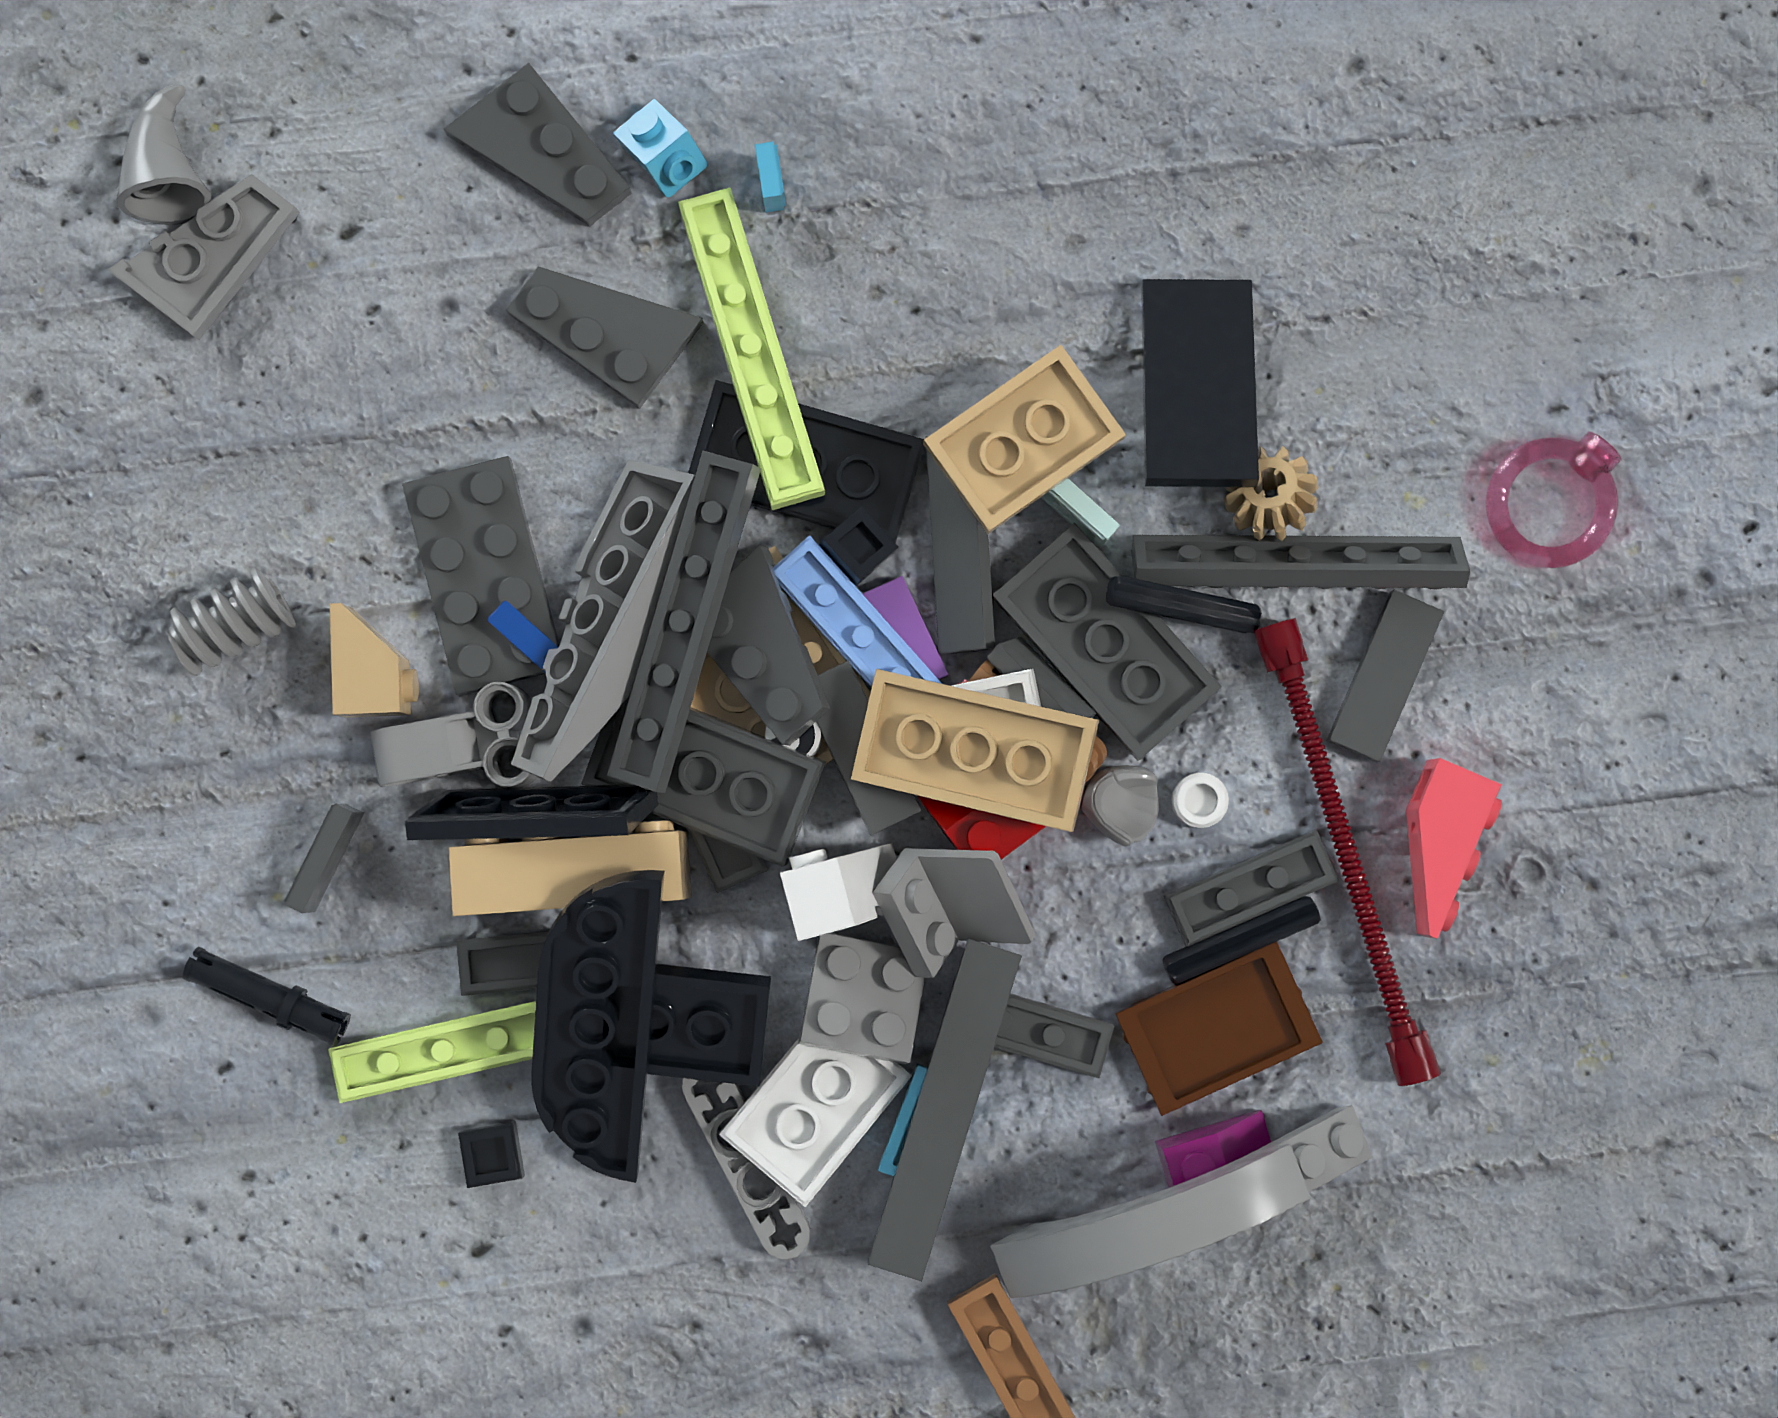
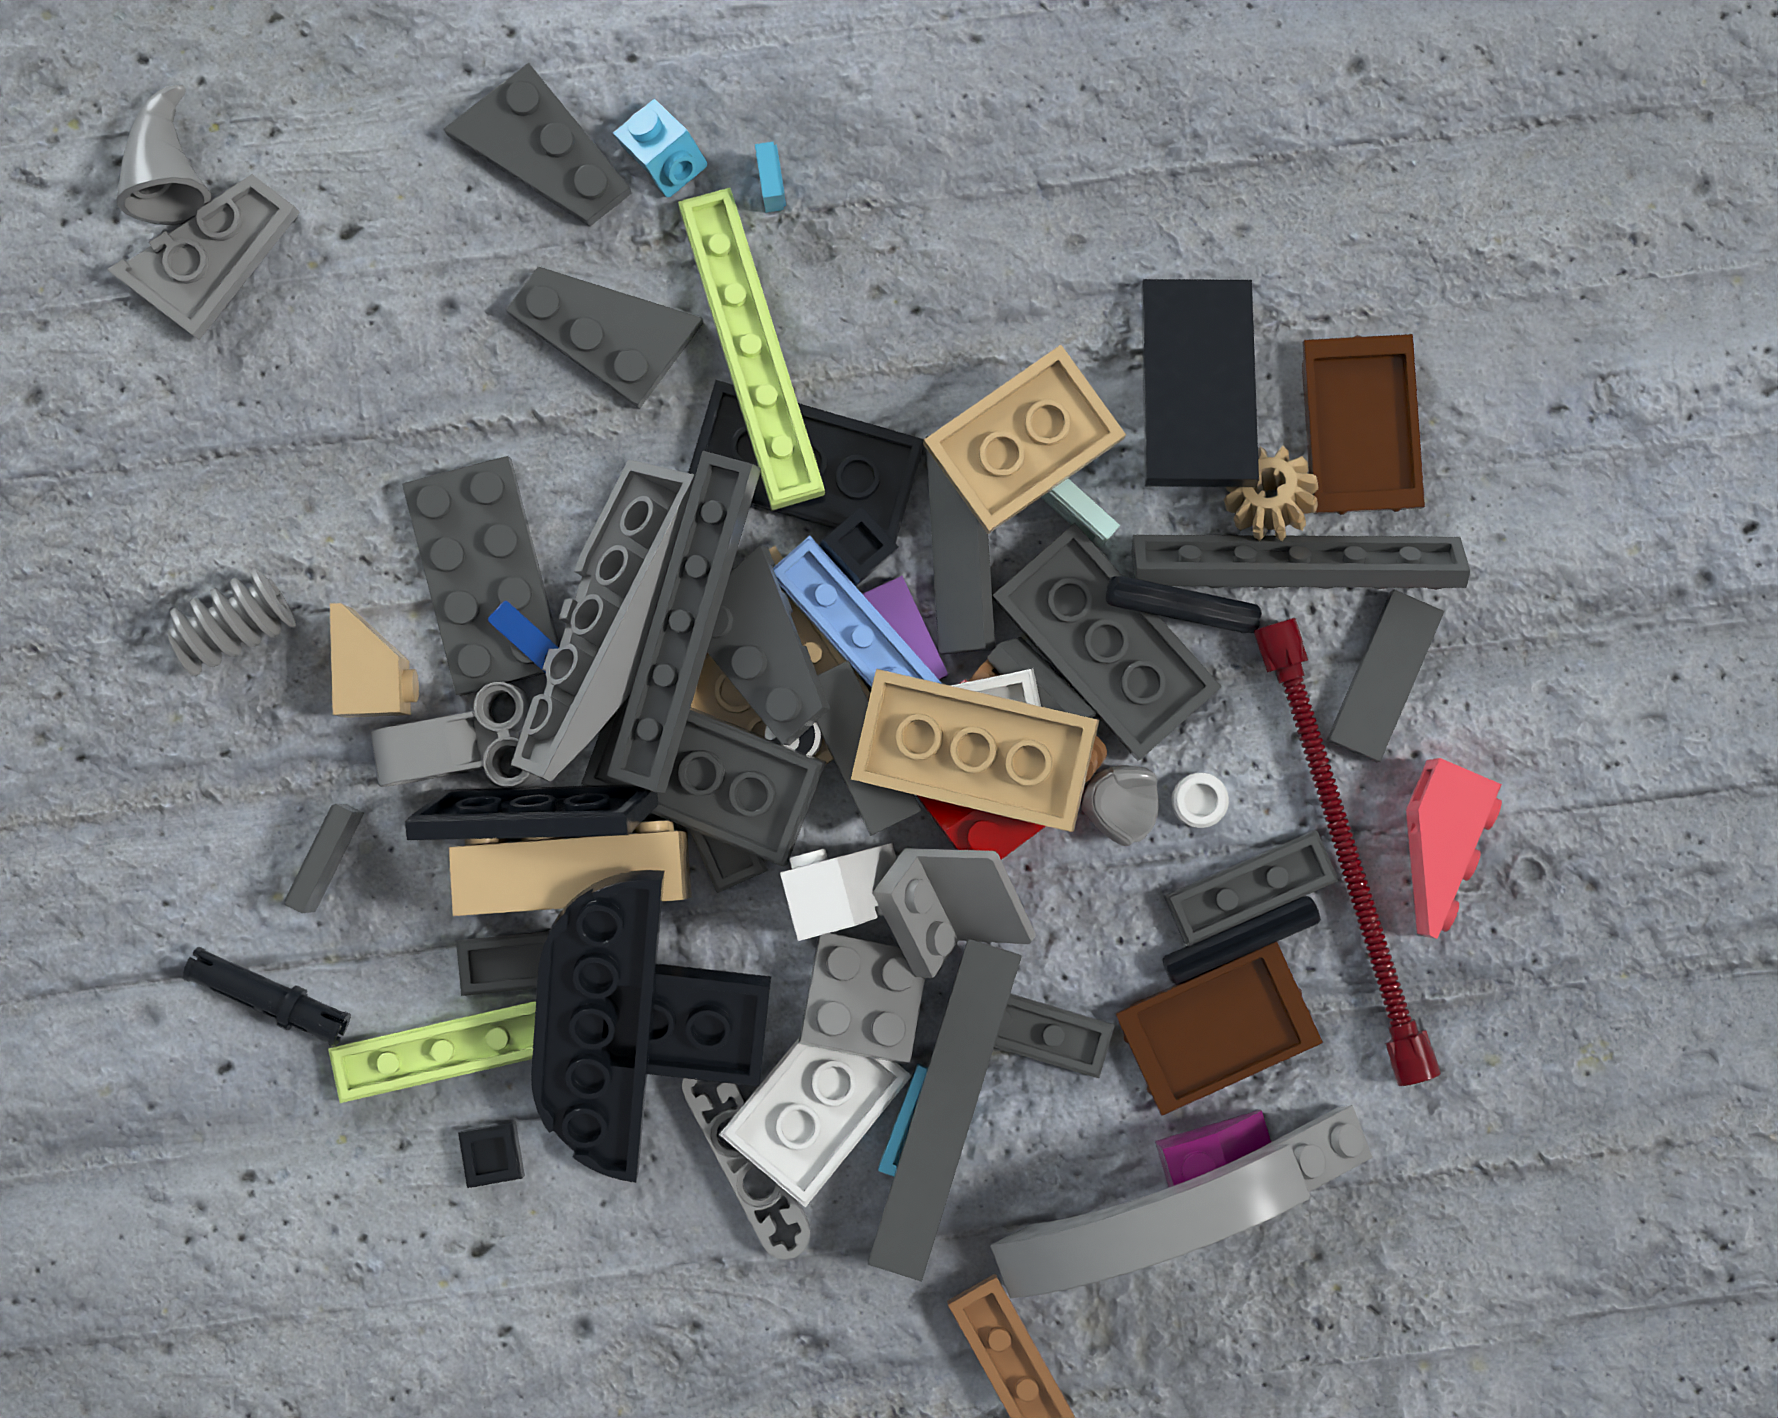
clear pink piece [1486,431,1622,568] -> none
none -> reddish brown piece [1302,334,1425,515]

